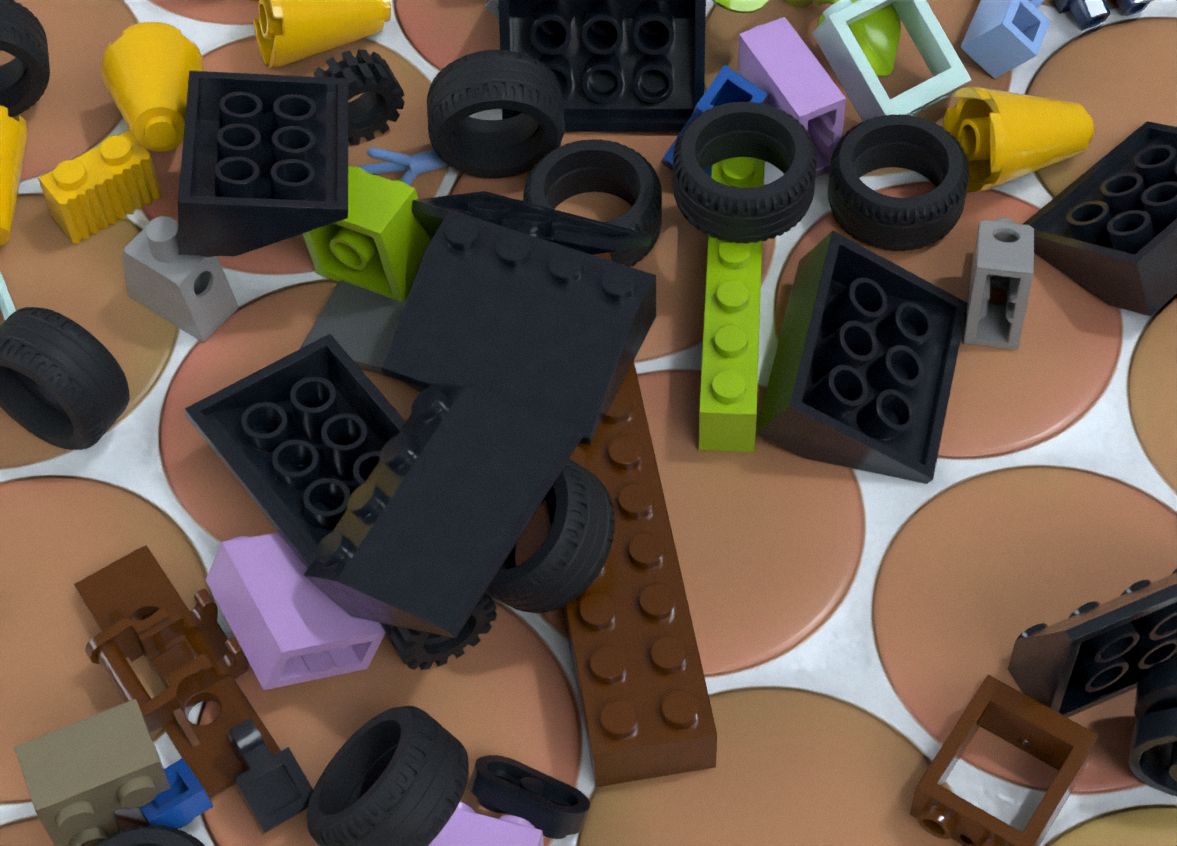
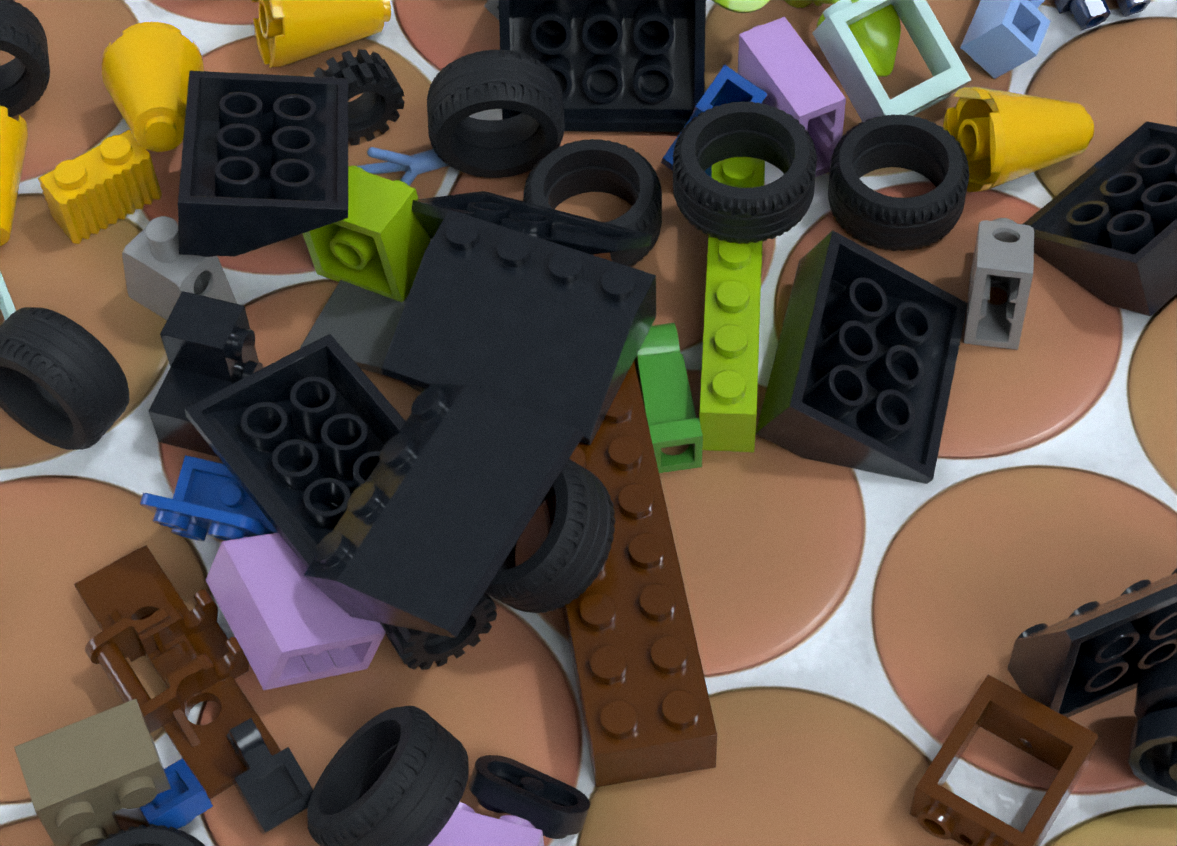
none -> blue bracket [140,455,278,541]
none -> black brick [148,291,263,457]
none -> bright green leg [635,323,703,473]

